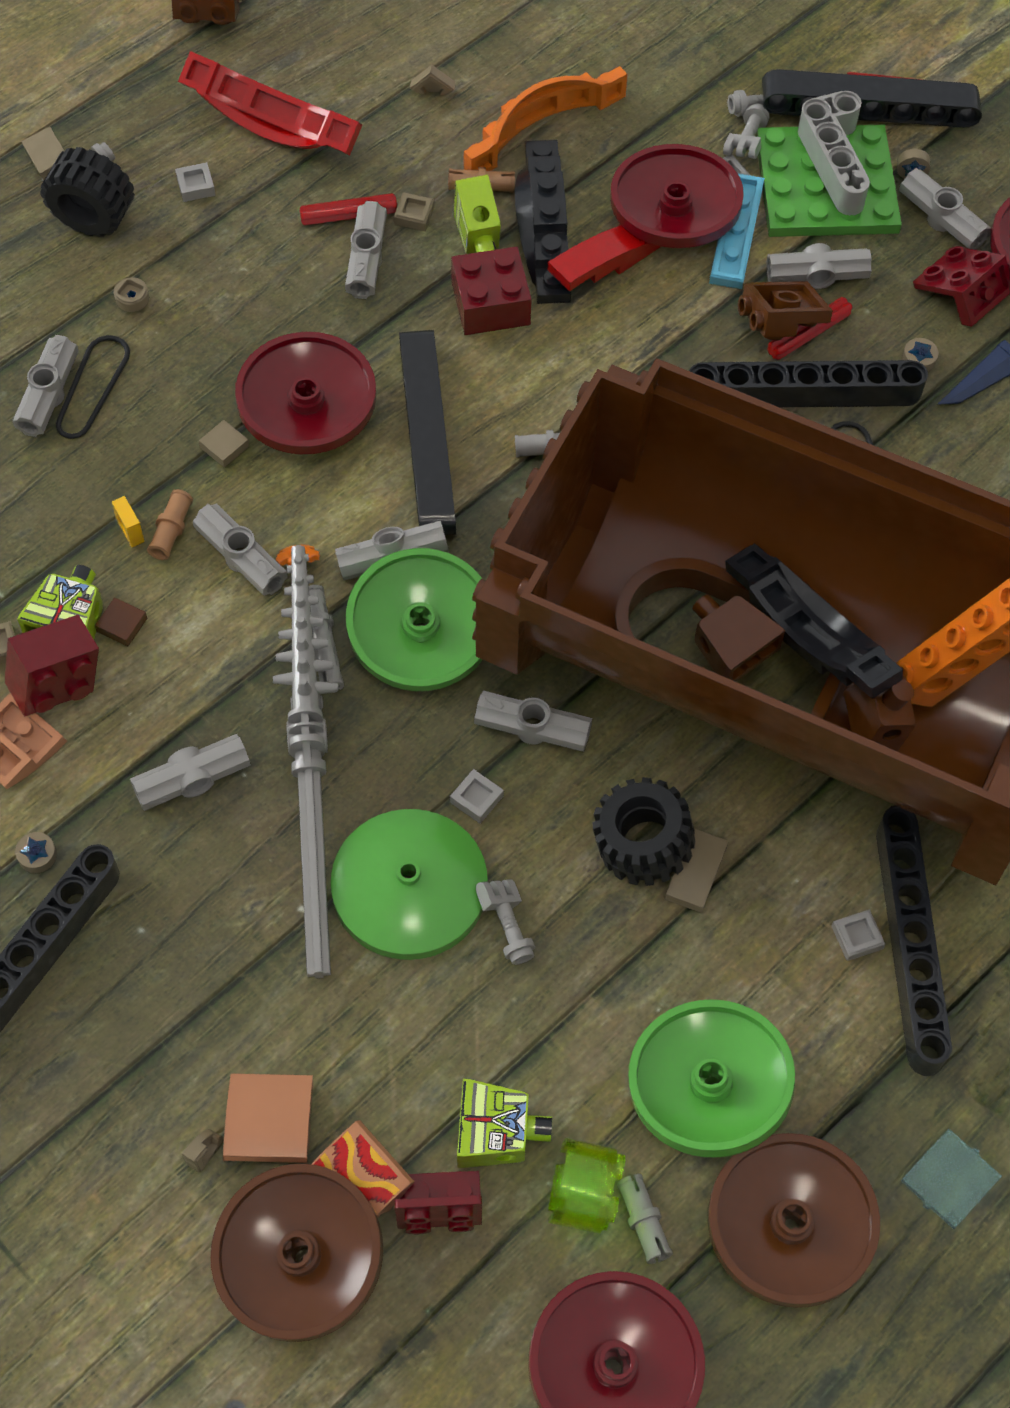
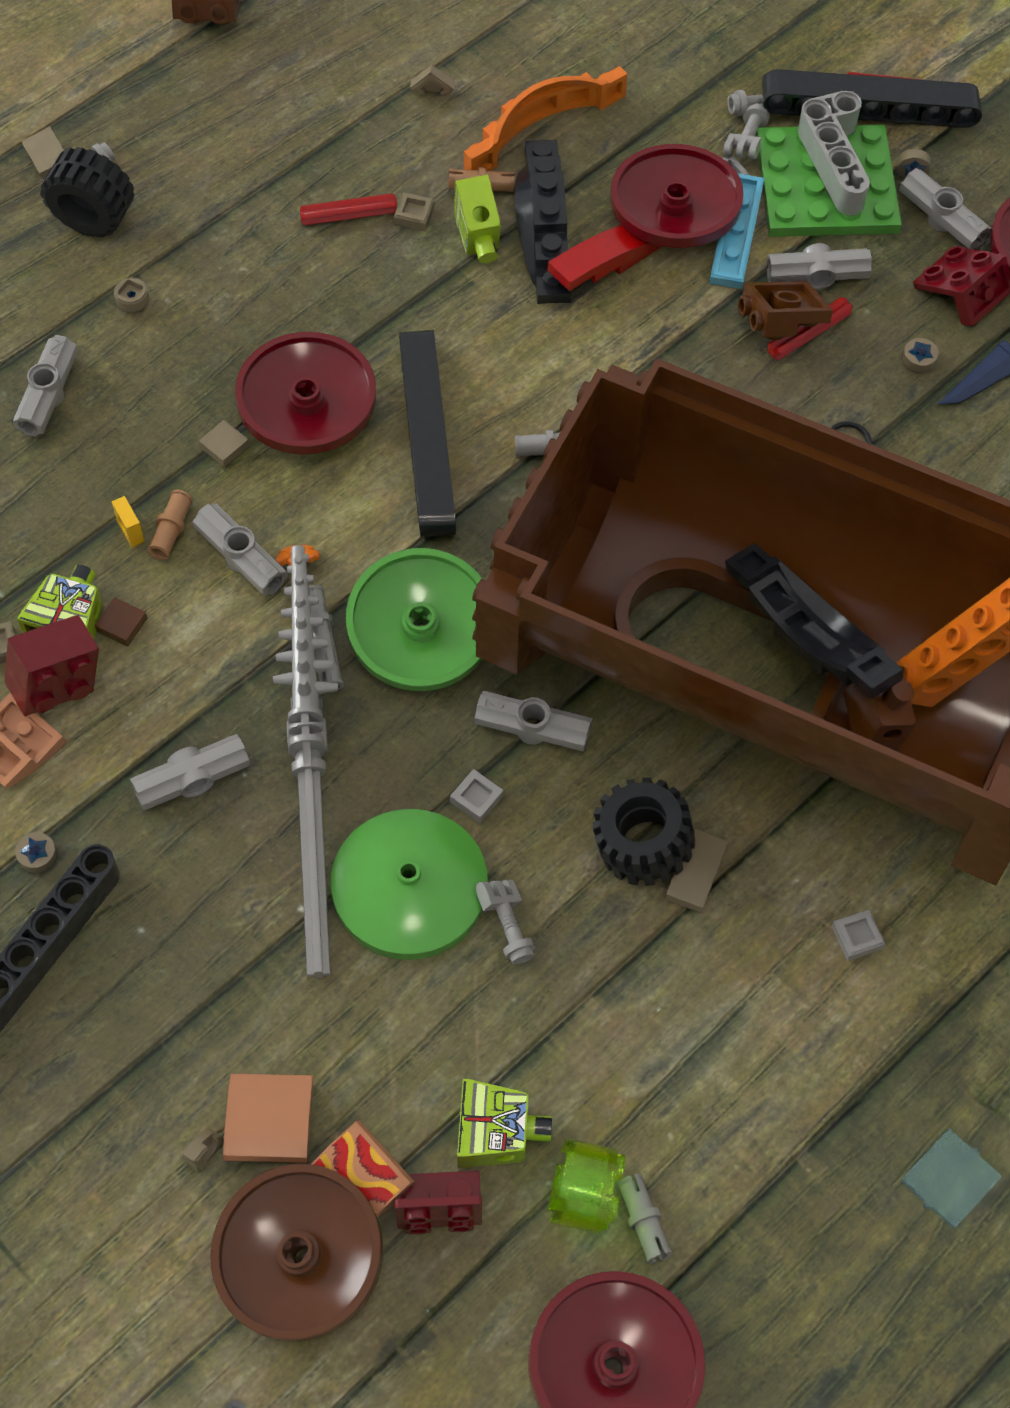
black piece [56,335,130,439] -> none
light grey tile [175,162,216,202] -> none
red piece [178,51,362,156] -> none
light grey piece [335,521,449,581] -> none
light grey piece [345,201,387,299] -> none
dark red brick [451,246,532,335] -> none
bright green dish [628,1000,795,1158] -> none
black beam [689,360,928,408] -> none
reddish brown torso [692,594,785,682] -> none
reddish brown dish [708,1133,880,1308] -> none
black beam [876,805,952,1076] -> none

